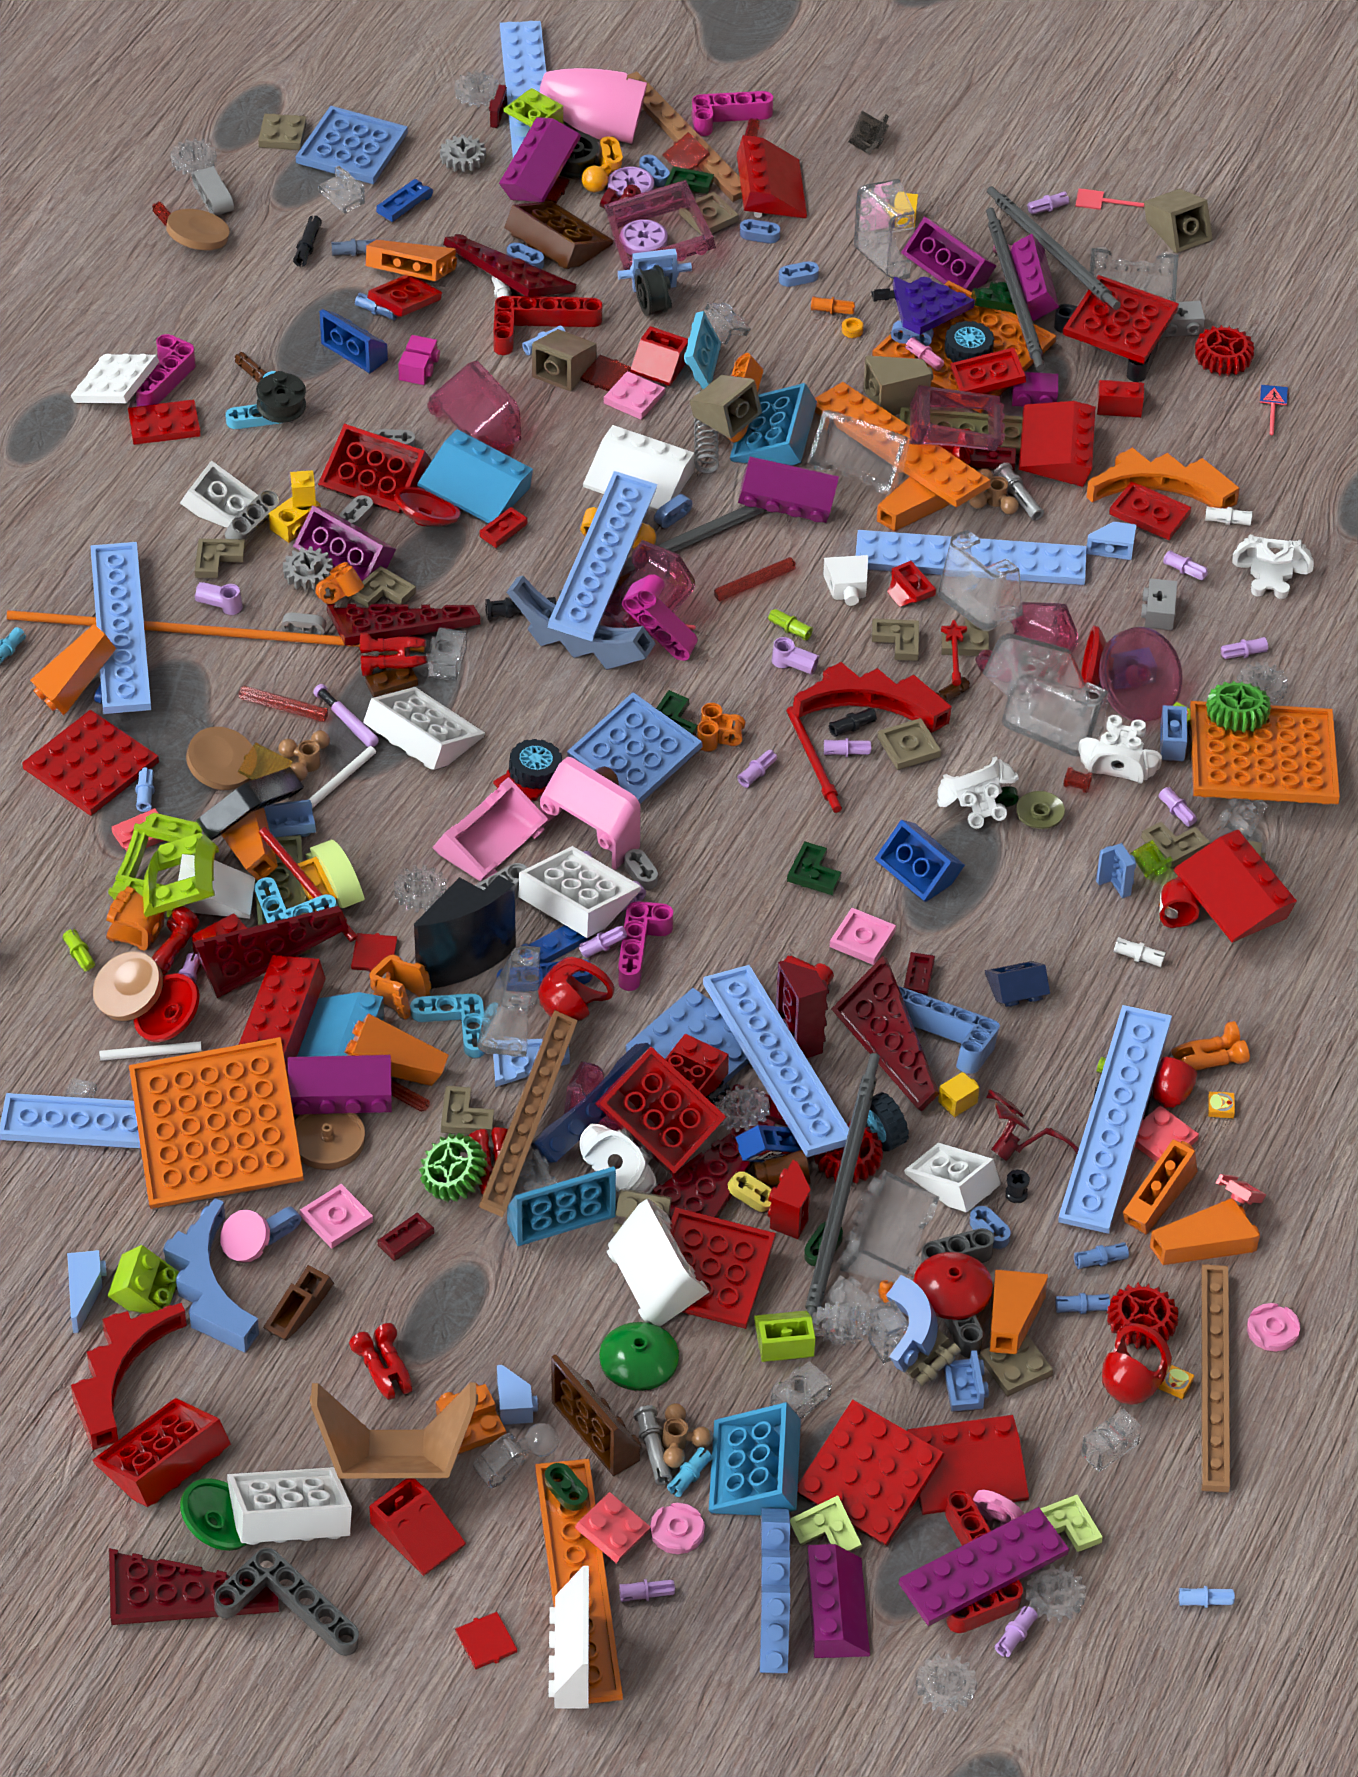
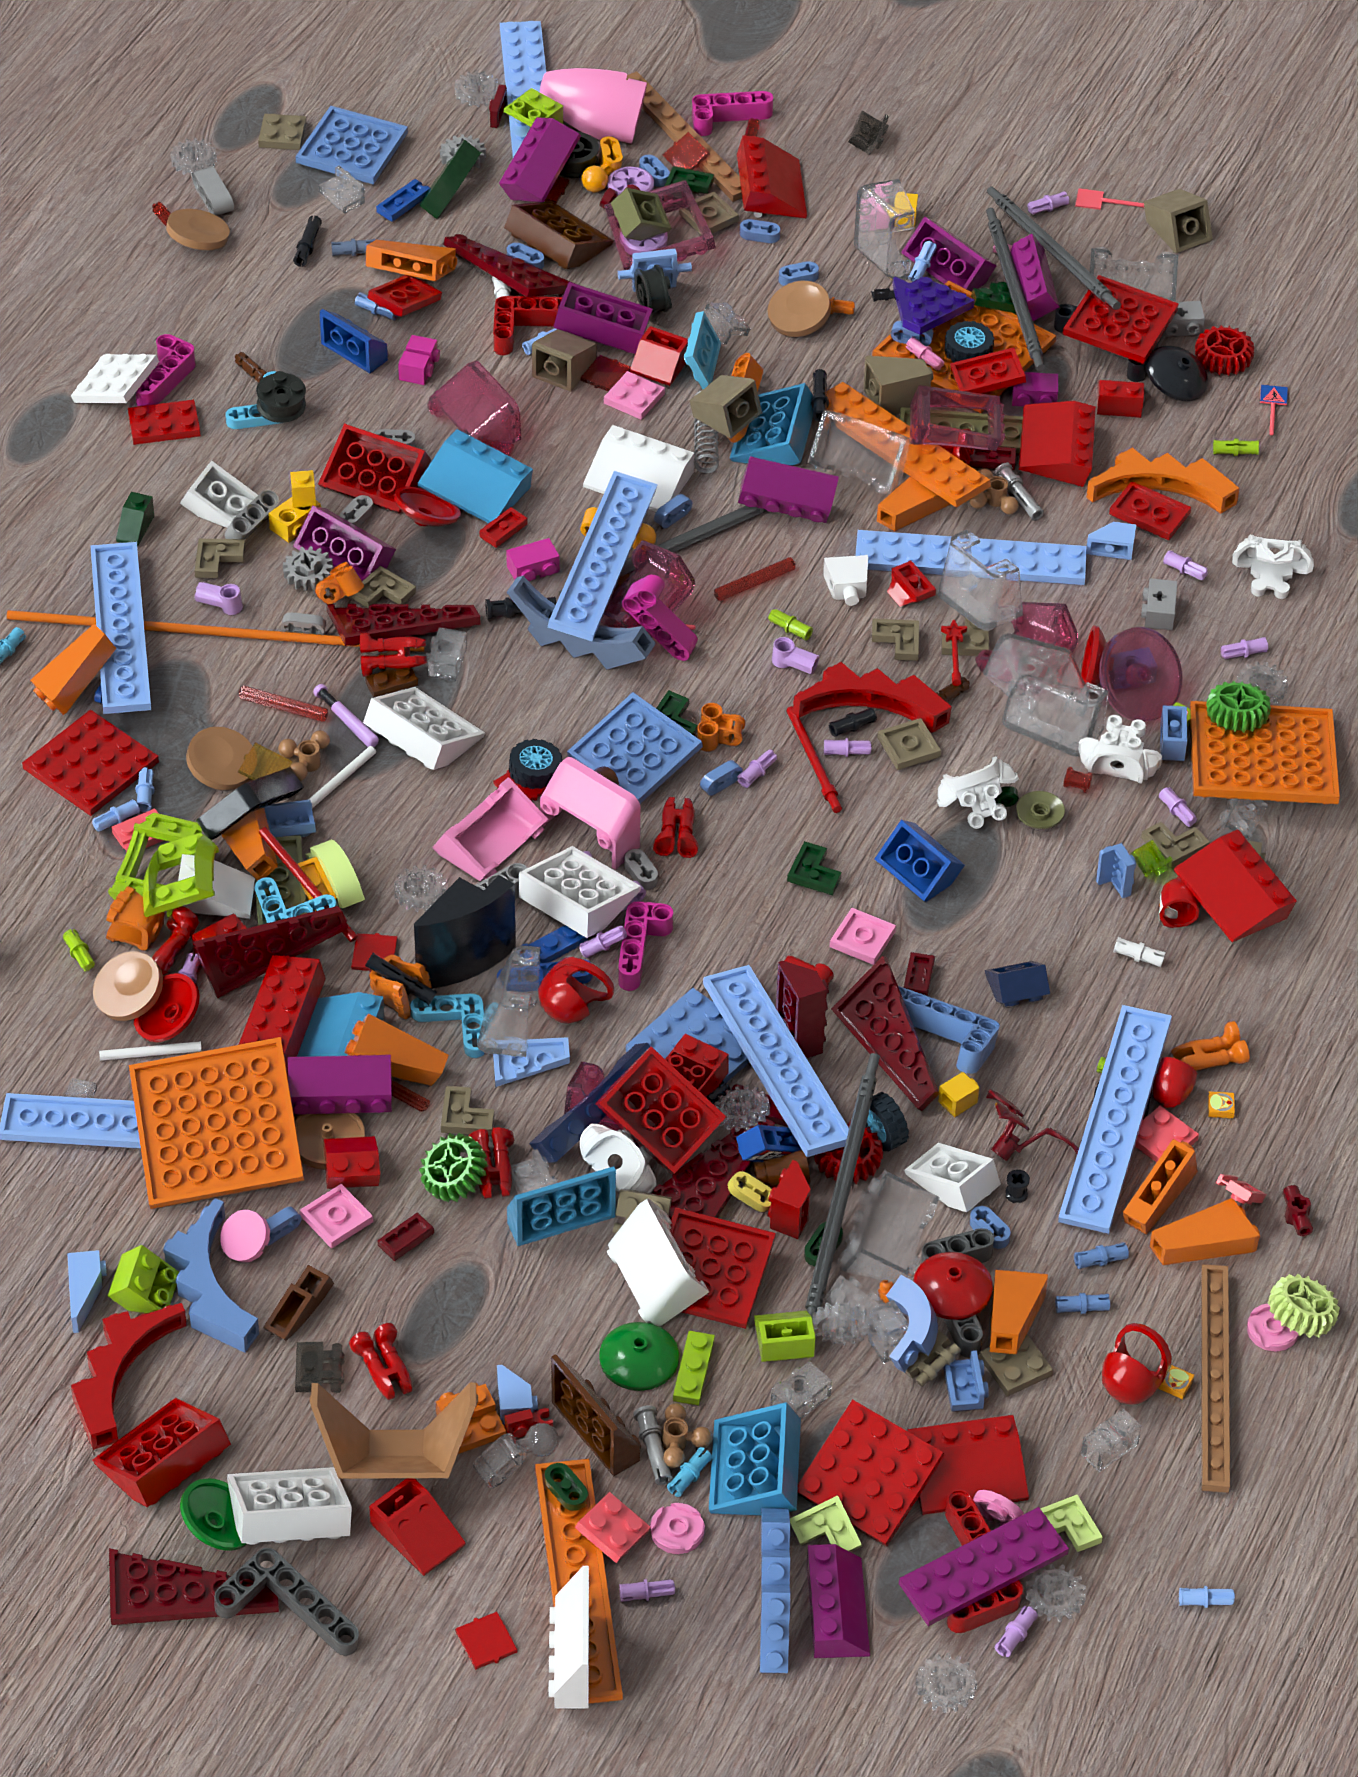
medium nougat plate [479,1011,578,1217] -> none
light orange tile [841,318,864,338] -> none
red gear [1107,1282,1179,1350] -> none
white pin [1205,506,1252,526] -> none
none -> light blue axle [92,799,140,831]
none -> dark green slope [116,492,154,547]
none -> clear smoke plate [295,1342,345,1393]
none -> red slope [323,1136,380,1189]
none -> black pin [365,952,437,1005]
none -> dark green slope [420,140,481,219]
none -> red plate [504,1408,553,1439]
none -> dark pink piece [506,538,560,581]
none -> magenta slope [553,282,652,354]
none -> olive slope [611,188,672,241]
none -> red piece [653,797,699,858]
none -> lime plate [673,1331,715,1406]
none -> medium blue beam [700,760,743,795]
none -> medium nougat piece [768,281,831,337]
none -> black pin [811,369,829,422]
none -> light blue axle [908,241,937,282]
none -> black dish [1146,346,1208,401]
none -> lime pin [1213,438,1259,456]
none -> yellowish green gear [1268,1274,1340,1338]
none -> dark red axle [1283,1185,1313,1236]

